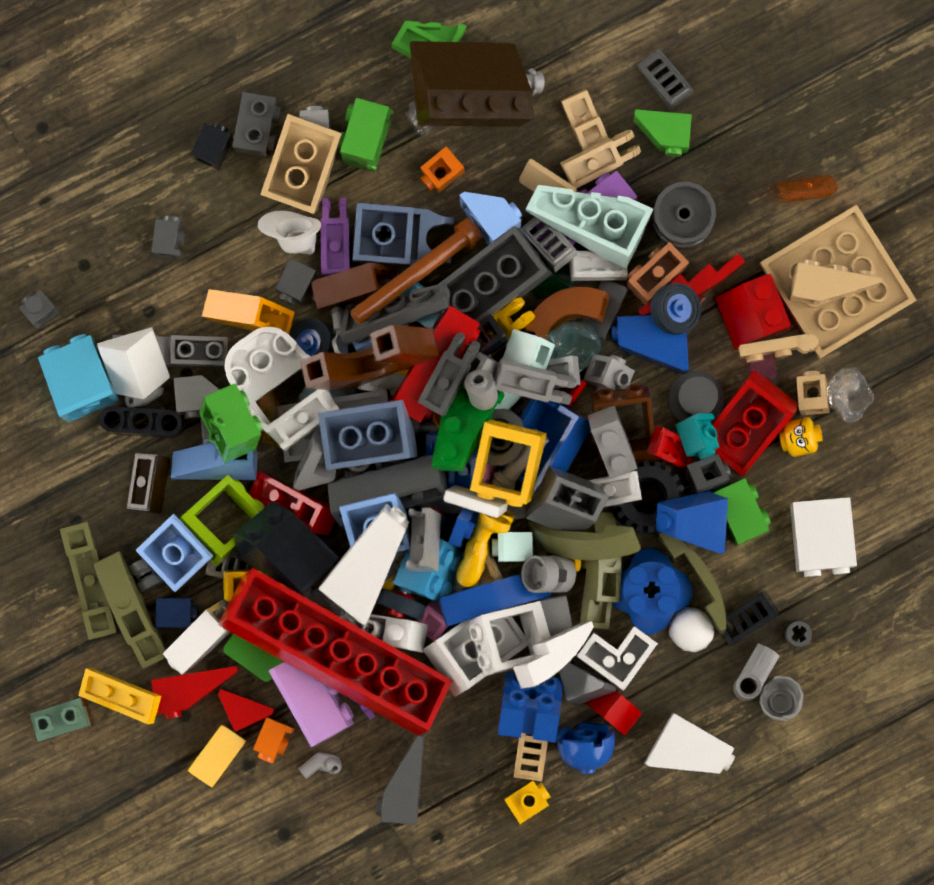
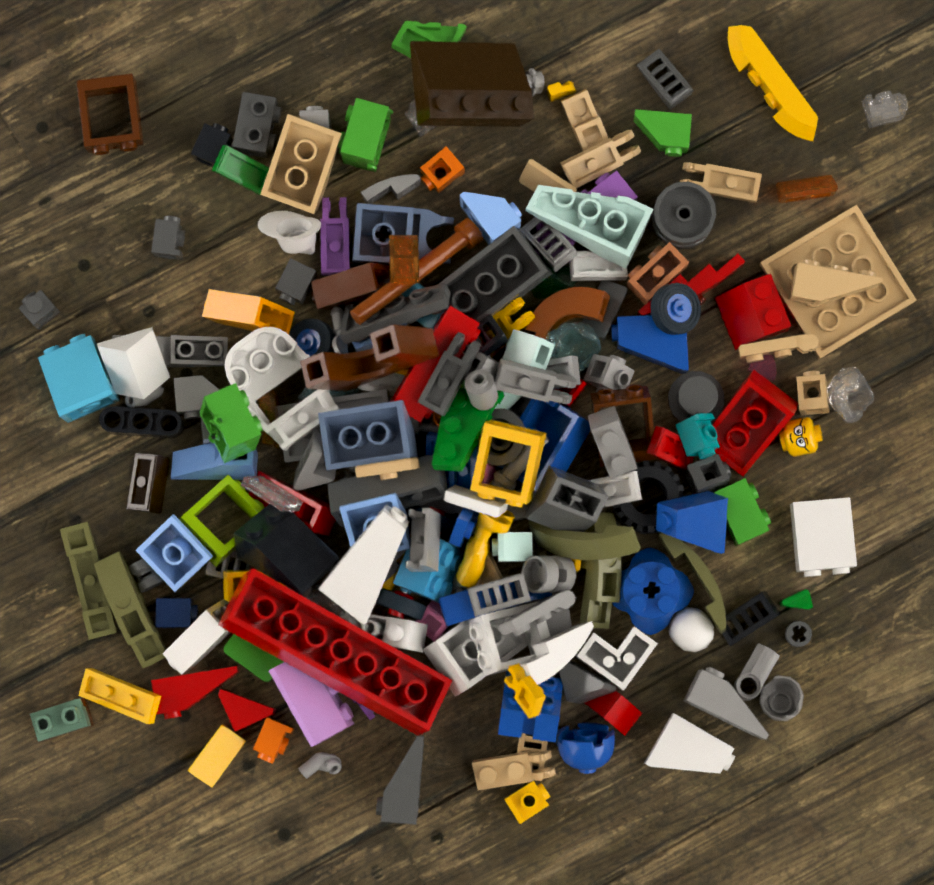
none -> reddish brown window [76,74,144,155]
none -> green tile [212,145,269,195]
none -> clear tile [241,476,303,511]
none -> tan plate [355,457,420,480]
none -> light grey slope [361,174,421,204]
none -> clear orange slope [389,235,419,285]
none -> light grey slope [467,573,531,617]
none -> tan hinge [472,750,556,790]
none -> light grey hinge [498,589,576,636]
none -> yellow plate [504,663,546,718]
none -> yellow tile [547,81,576,102]
none -> tan hinge [680,162,762,203]
none -> light grey slope [683,667,769,740]
none -> yellow brick [728,25,818,141]
none -> green slope [779,589,813,610]
none -> clear brick [862,91,908,128]

